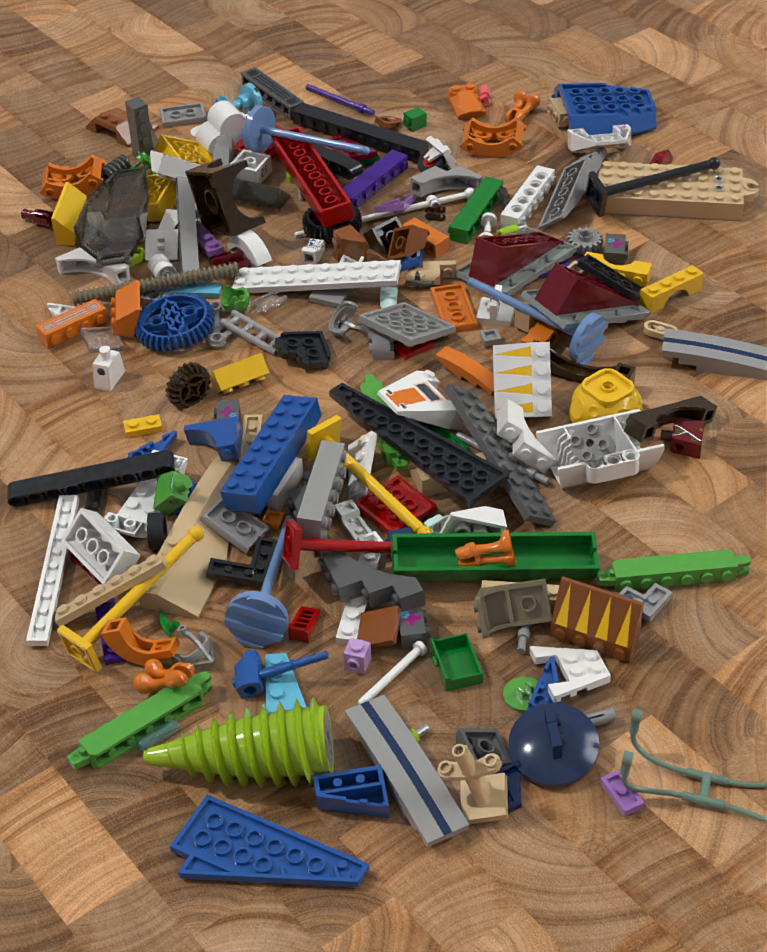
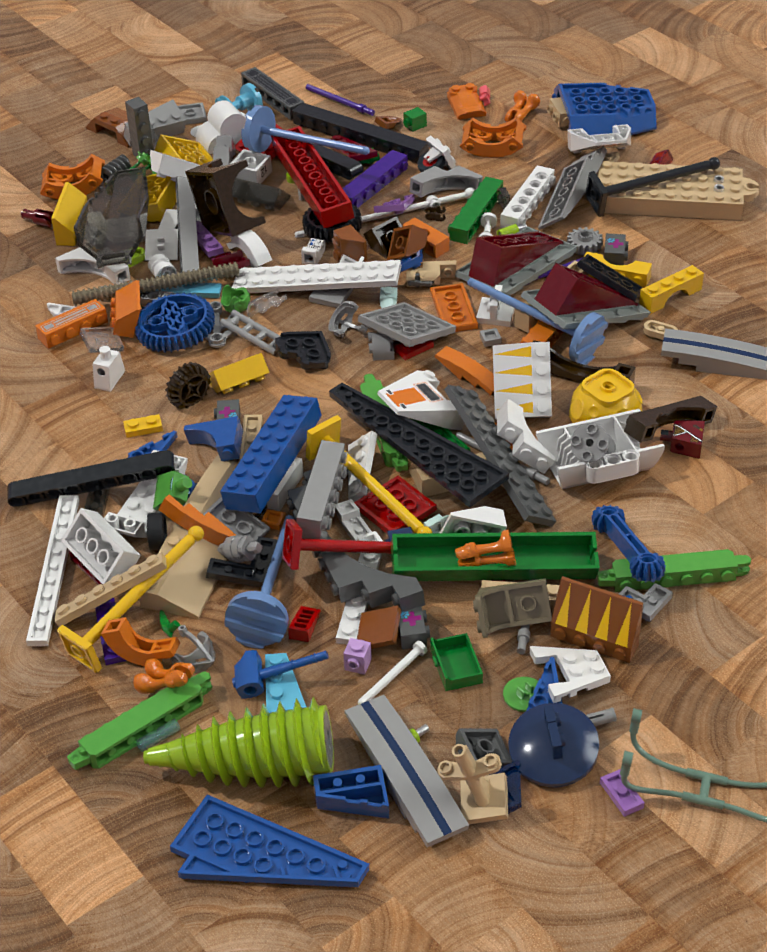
none -> light grey wedge [124,100,186,147]
none -> orange slope [158,494,236,546]
none -> light grey piece [217,534,262,562]
none -> blue arm [592,505,666,583]

